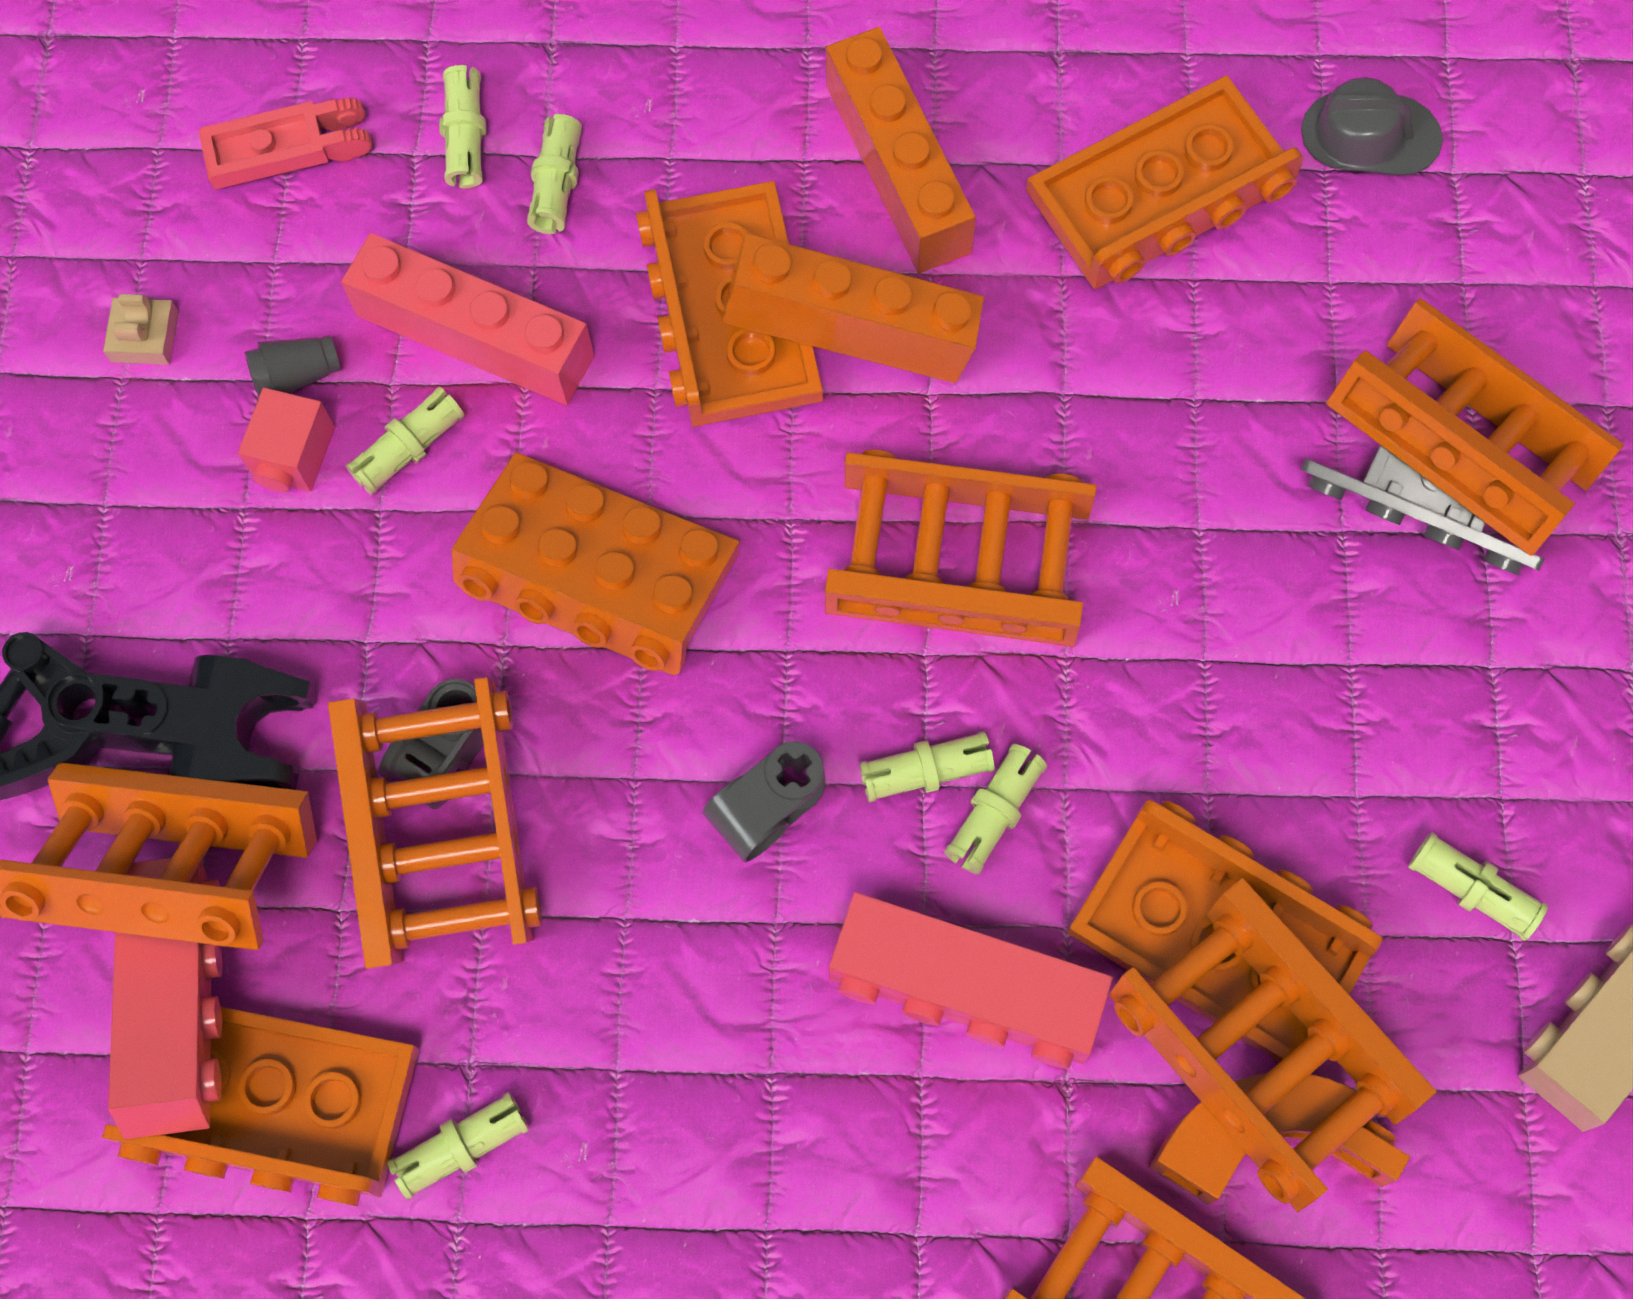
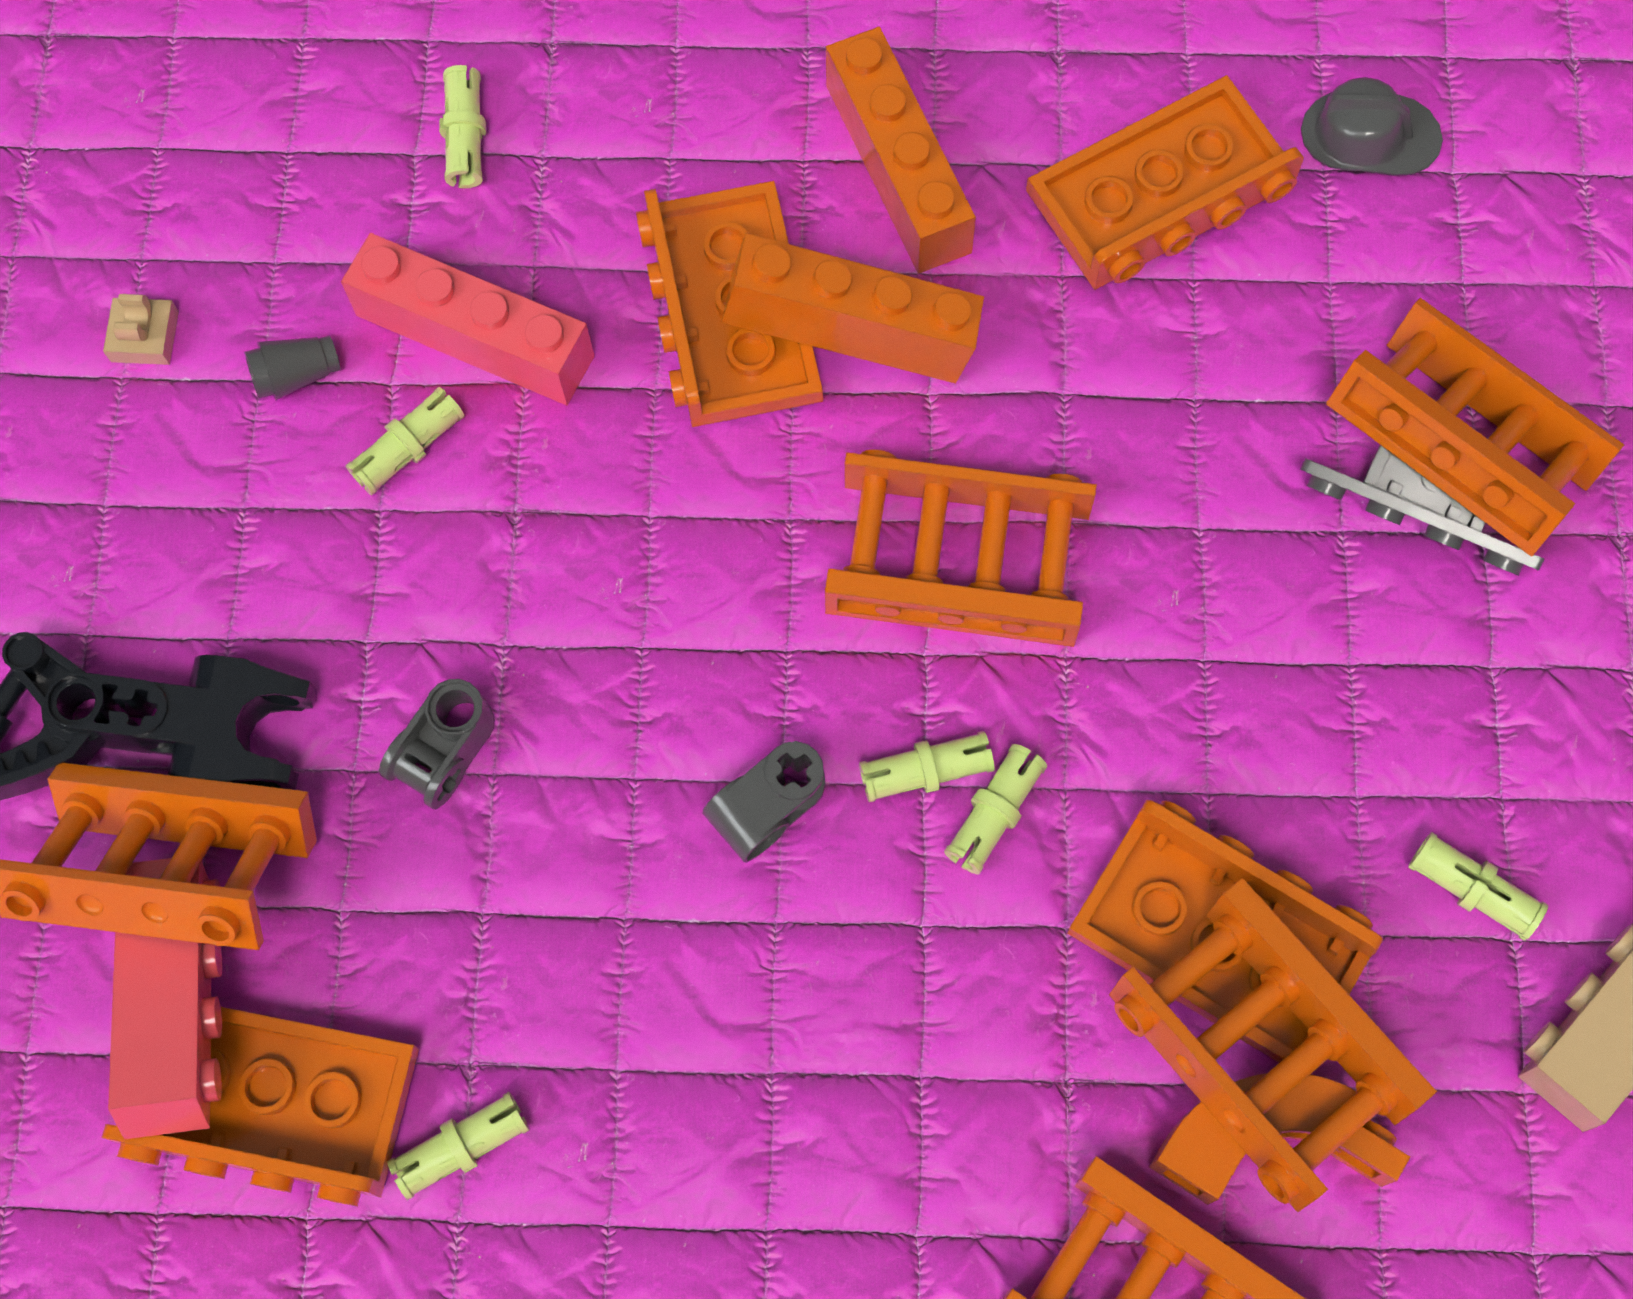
coral hinge [198,97,372,190] -> none
coral brick [238,387,335,492] -> none
orange fence [328,677,542,969] -> none
orange bracket [451,452,740,675] -> none
yellowish green pin [527,114,582,234] -> none
coral brick [829,892,1113,1069] -> none

